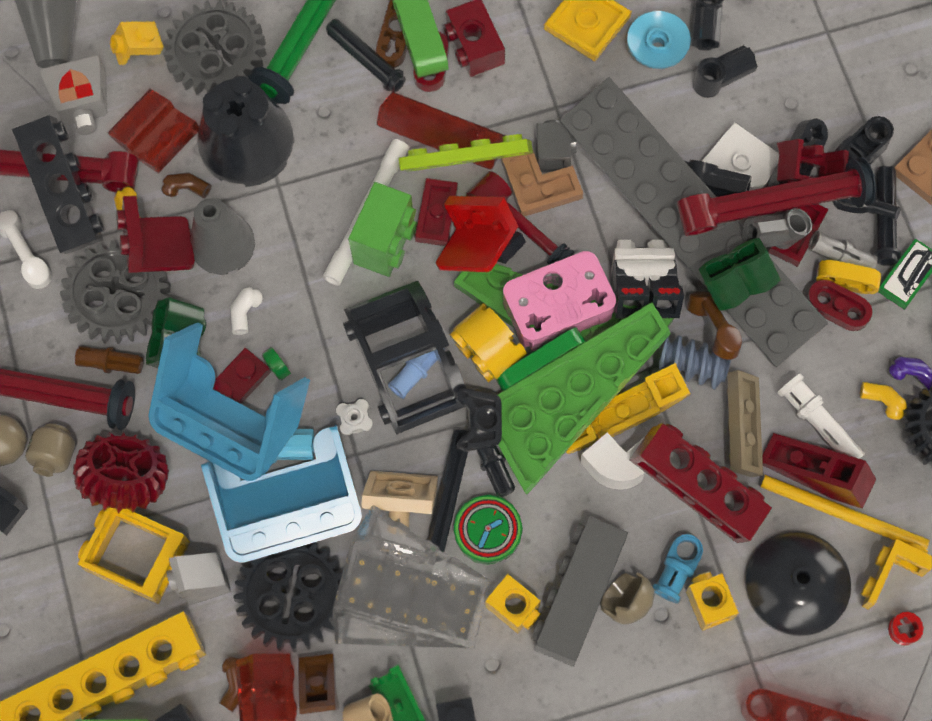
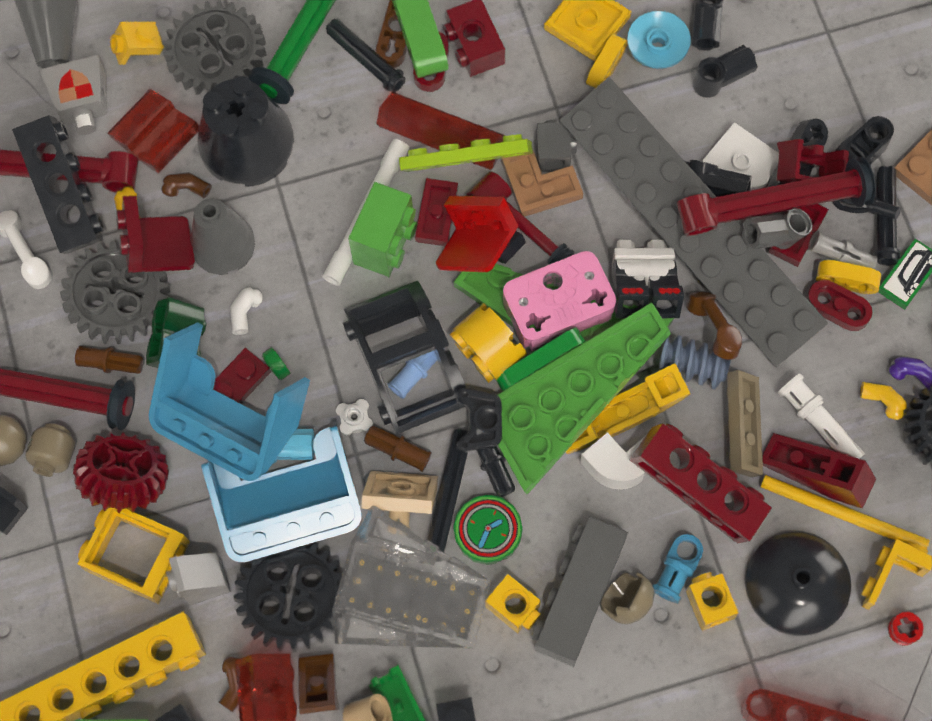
dark green brick [698,238,781,311] -> none
none -> reddish brown axle [364,426,432,472]
none -> yellow beam [586,34,628,88]

